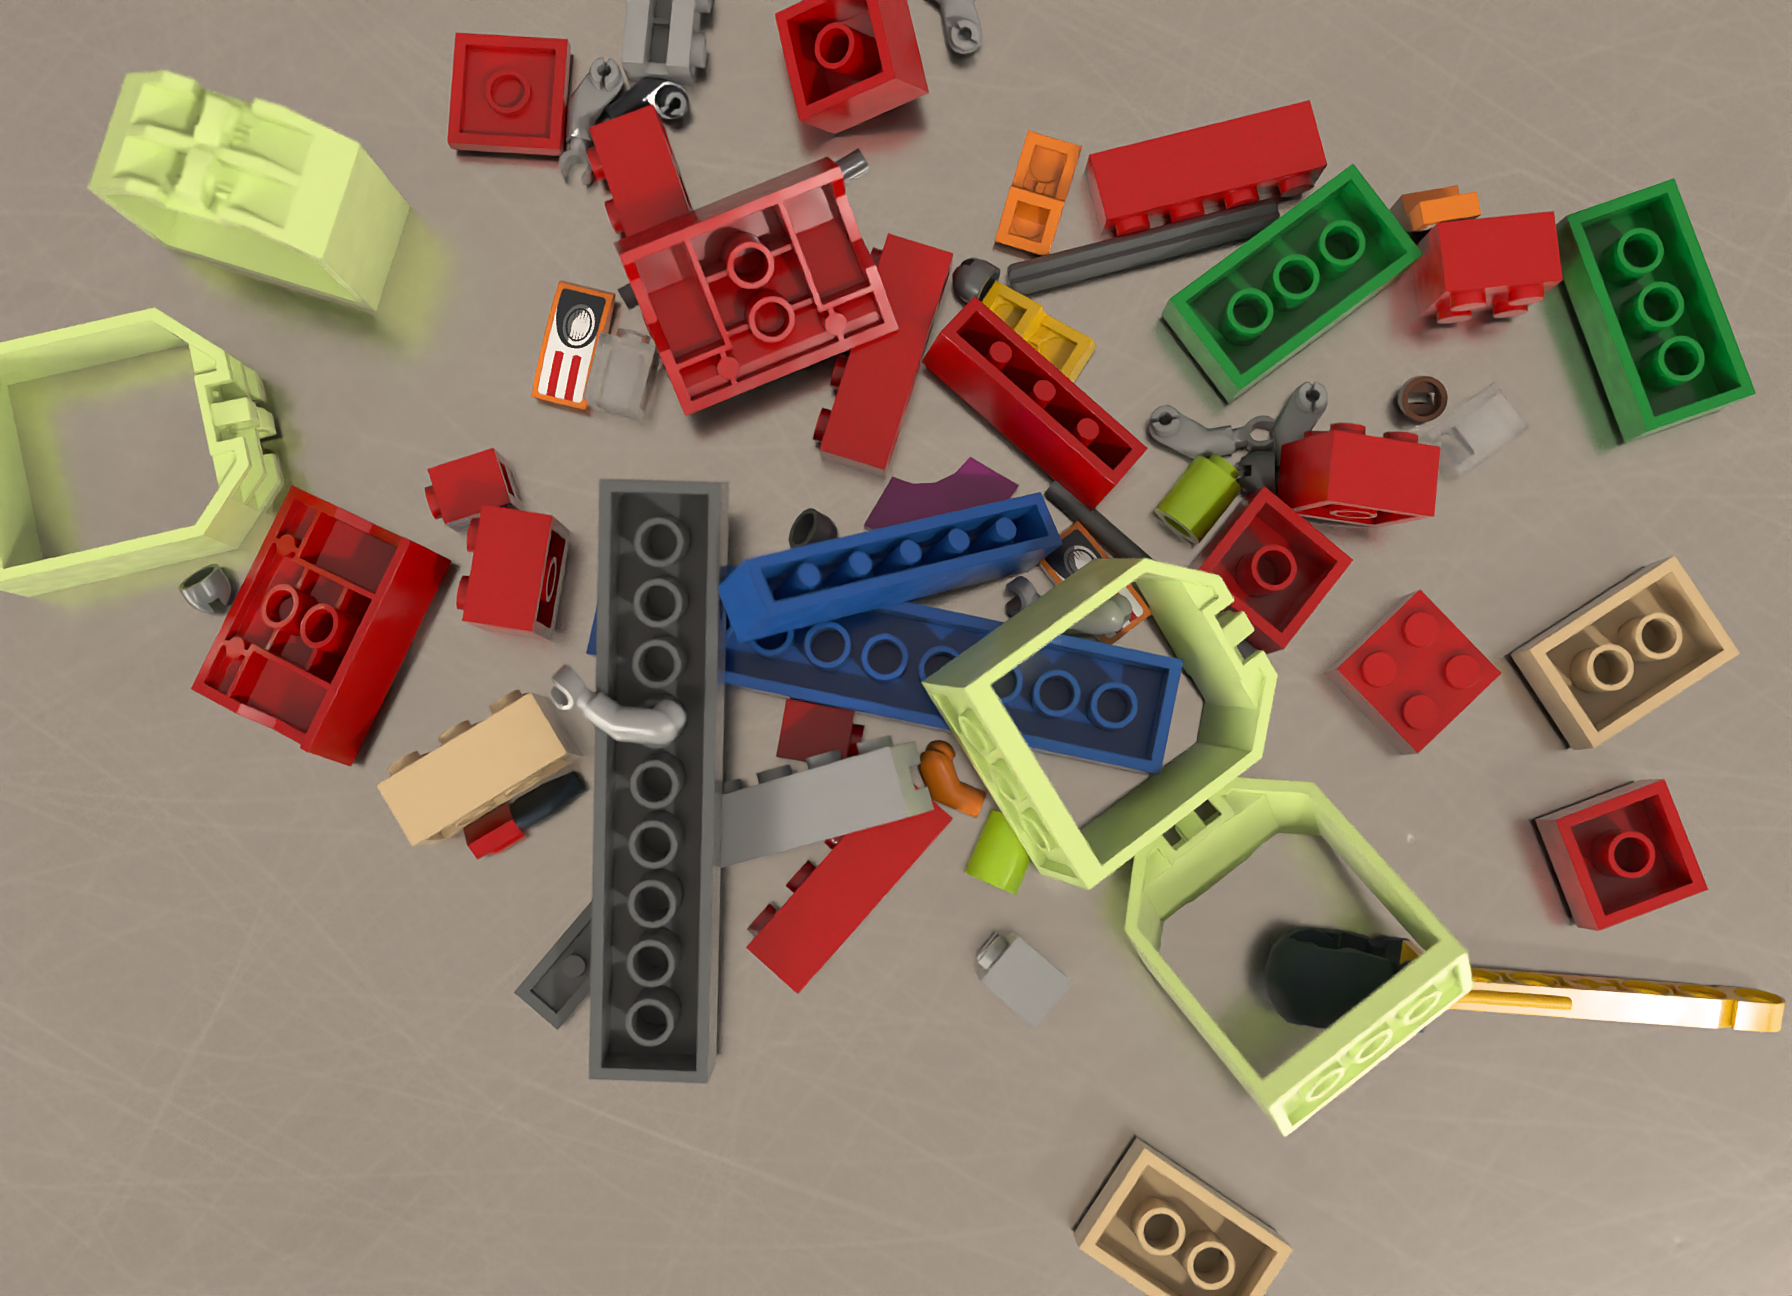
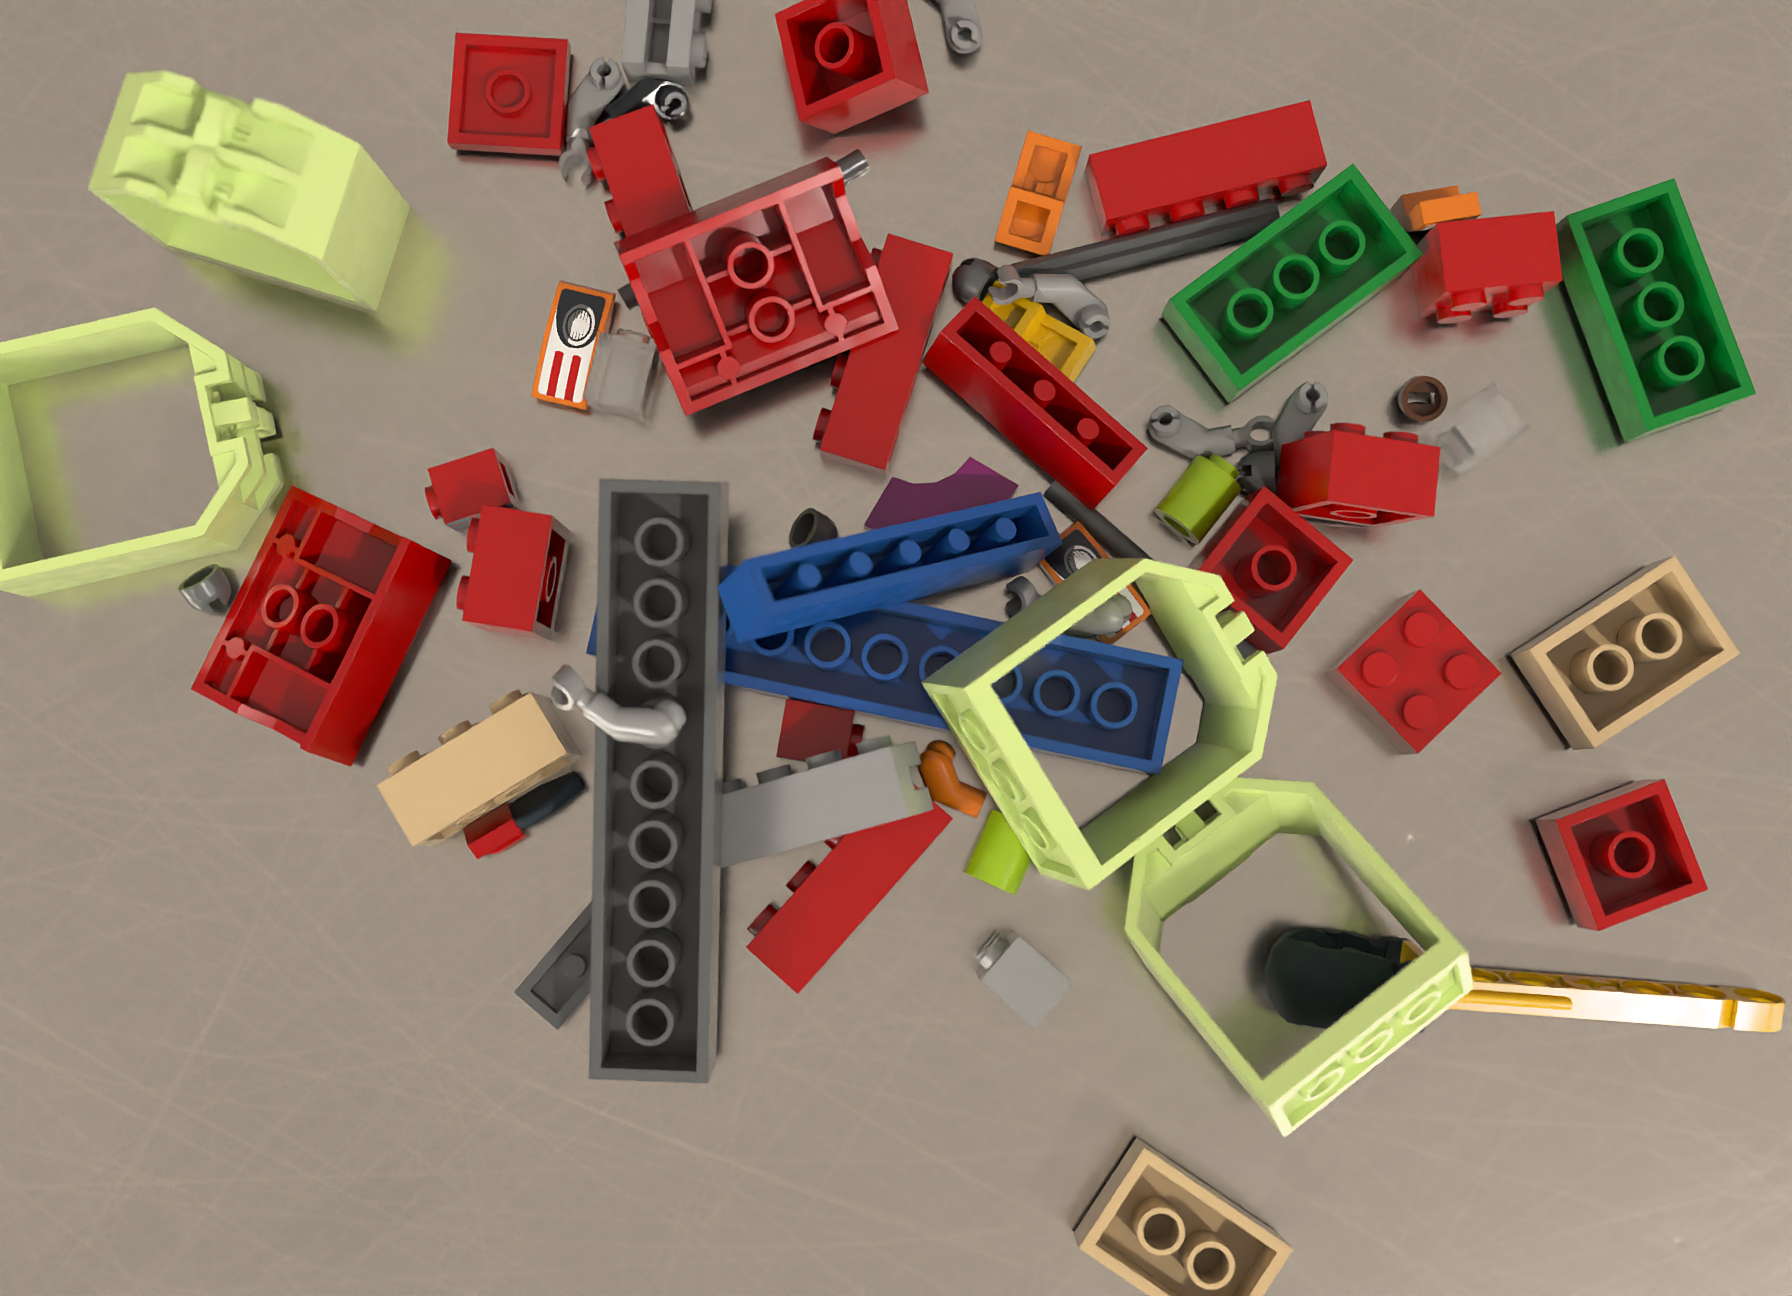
none -> light grey arm [988,265,1111,339]

